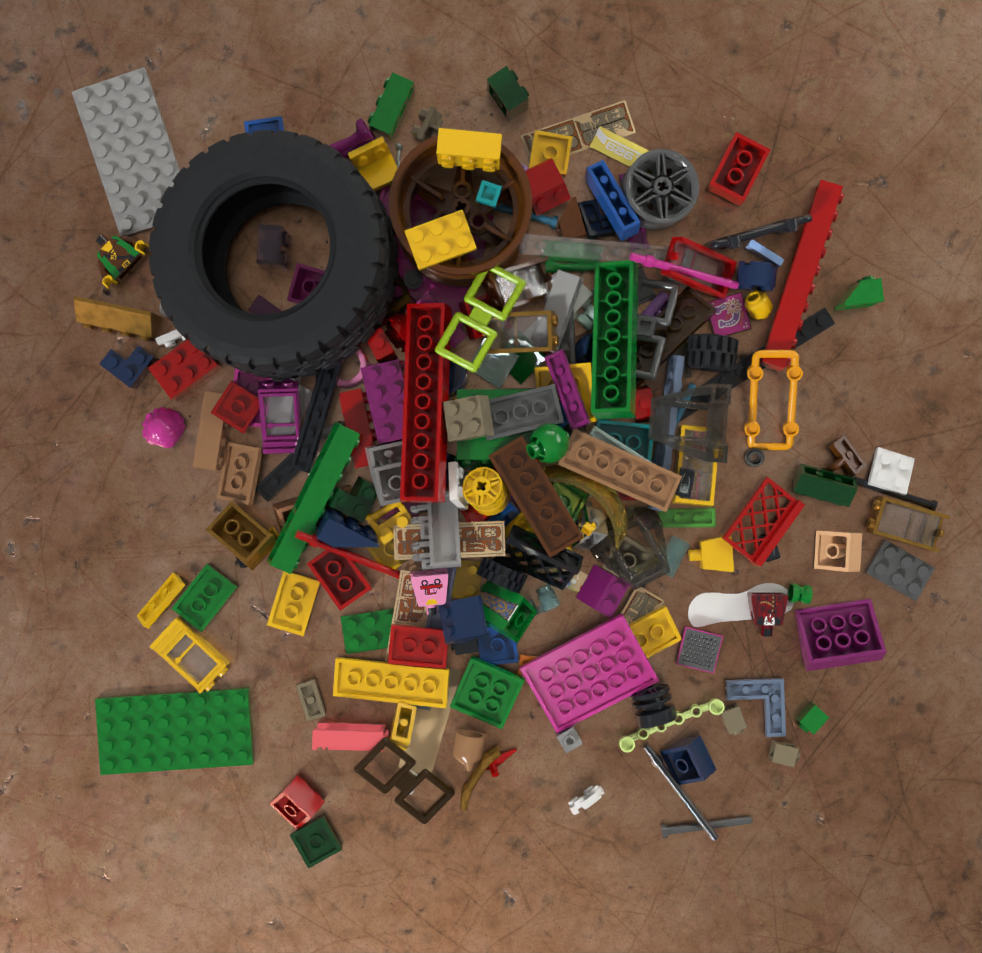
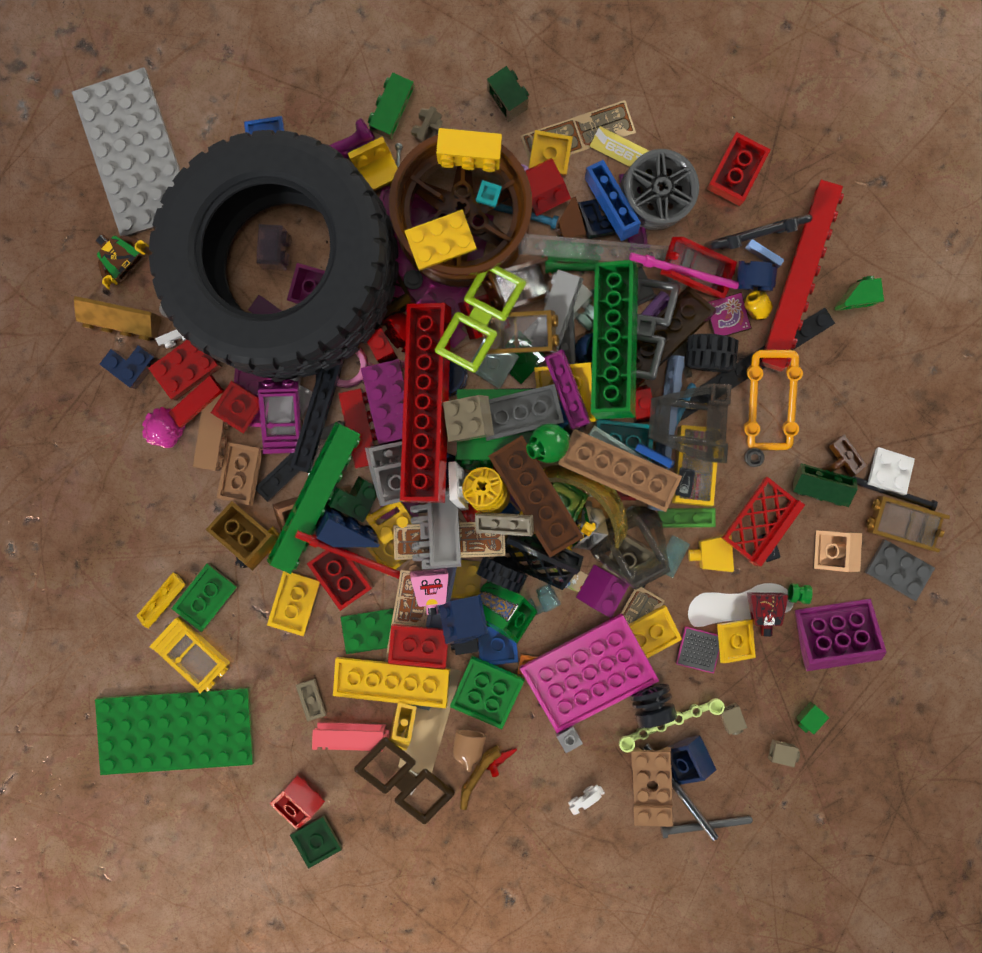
sand blue plate [725,678,786,737] -> none
none -> red tile [168,375,223,428]
none -> dark tan tile [475,512,534,536]
none -> medium nougat piece [631,746,674,827]
none -> blue tile [635,443,675,468]
none -> yellow plate [717,619,756,663]

